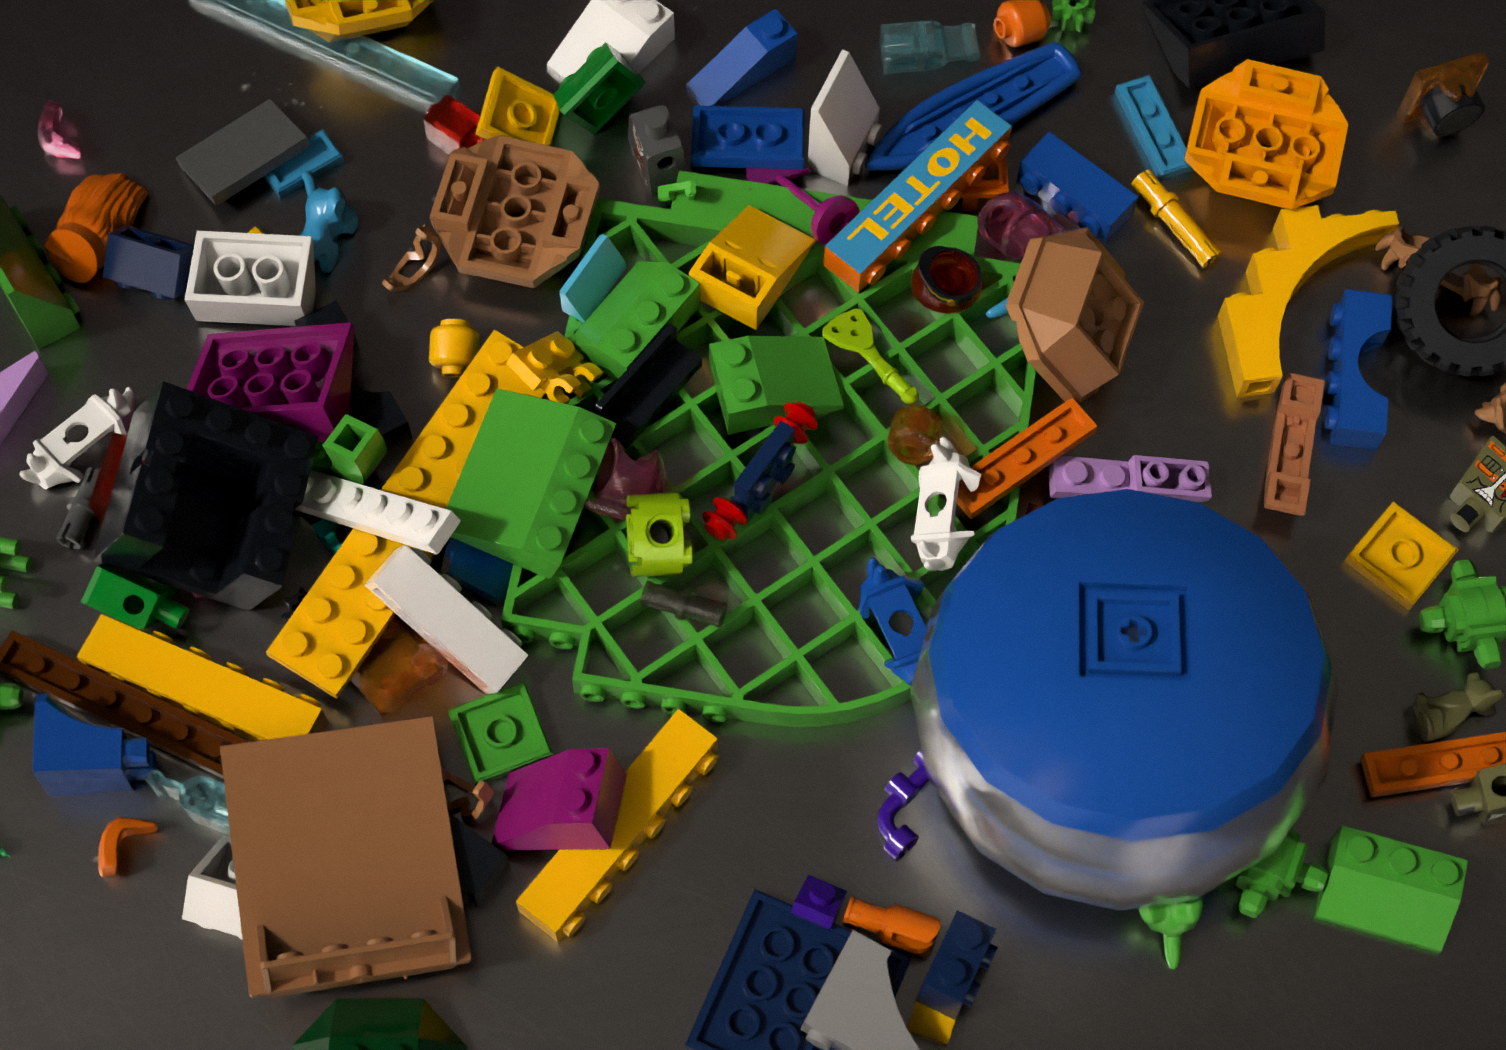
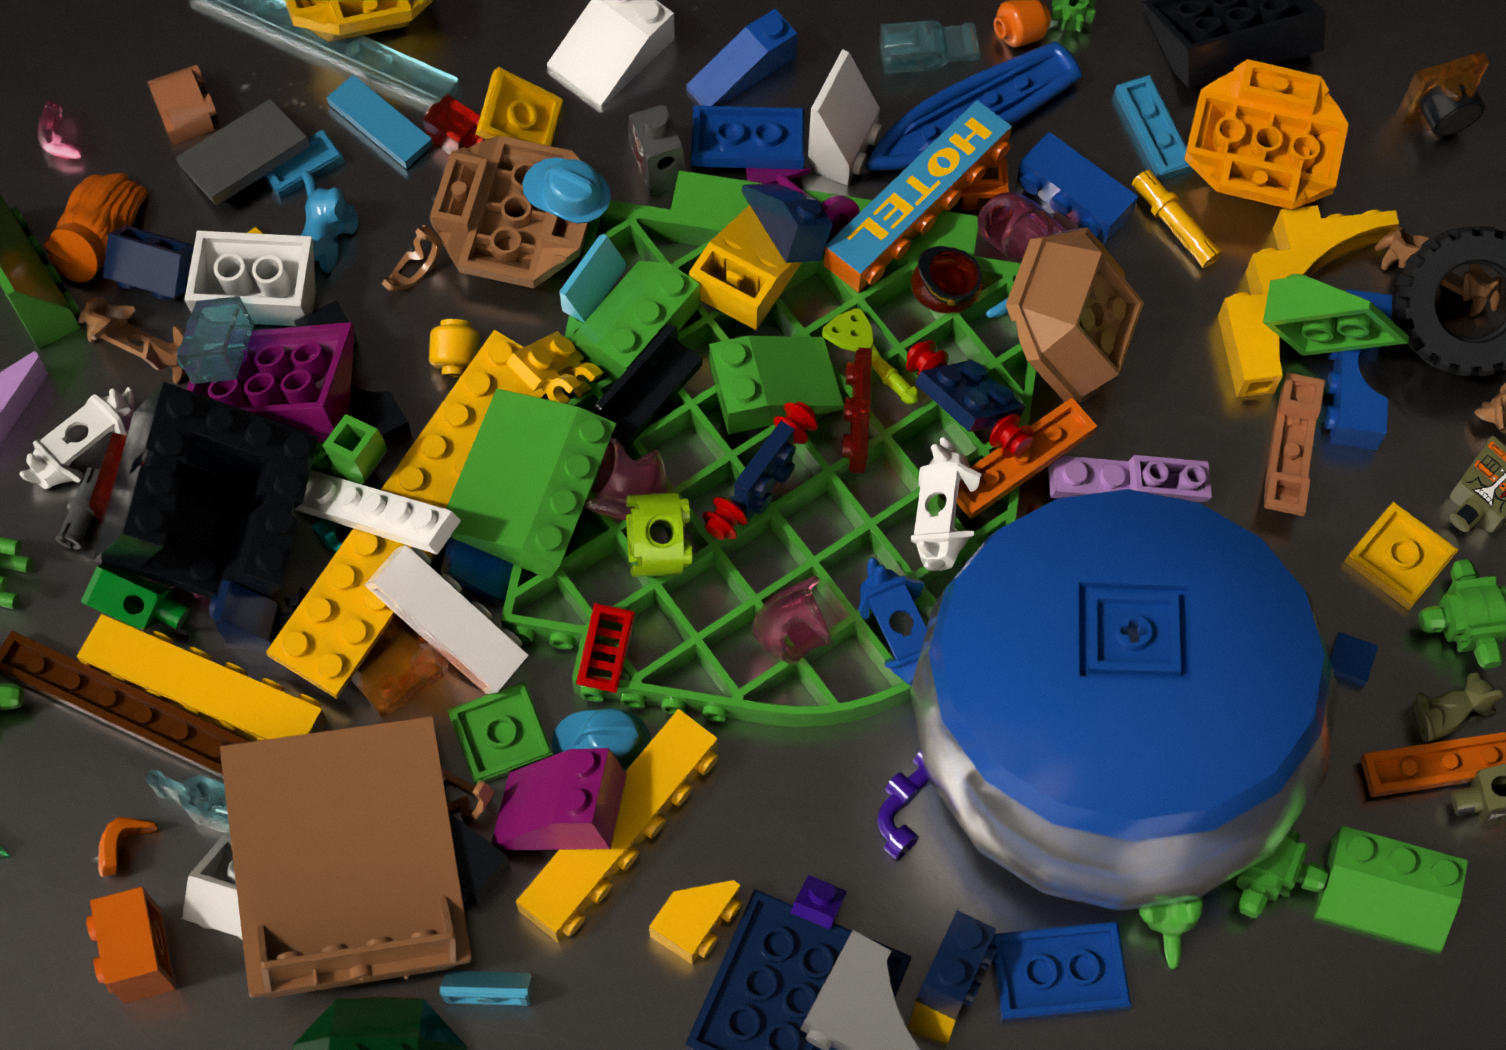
blue hips [32,693,156,797] -> none
green slope [553,42,647,135] -> none
clear smoke pin [640,581,727,628] -> none
bright green tile [658,180,696,207] -> none
orange arm [843,896,941,958] -> none
clear orange head [887,405,943,465] -> none
none -> medium nougat piece [78,296,197,384]
none -> orange brick [86,887,176,1003]
none -> nougat cylinder [148,64,217,146]
none -> clear light blue piece [177,296,254,384]
none -> dark blue slope [209,580,284,653]
none -> dark azure tile [327,74,433,169]
none -> medium azure slope [440,971,532,1006]
none -> dark azure piece [523,157,611,223]
none -> dark azure piece [551,708,651,771]
none -> red slope [576,603,636,694]
none -> yellow slope [649,880,743,965]
none -> dark blue slope [741,183,833,263]
none -> clear pink piece [752,575,833,665]
none -> clear red tile [842,347,872,474]
none -> dark blue plate [906,340,1033,458]
none -> blue tile [991,921,1132,1022]
none -> bright green slope [1263,274,1409,356]
none -> blue tile [1329,632,1378,687]

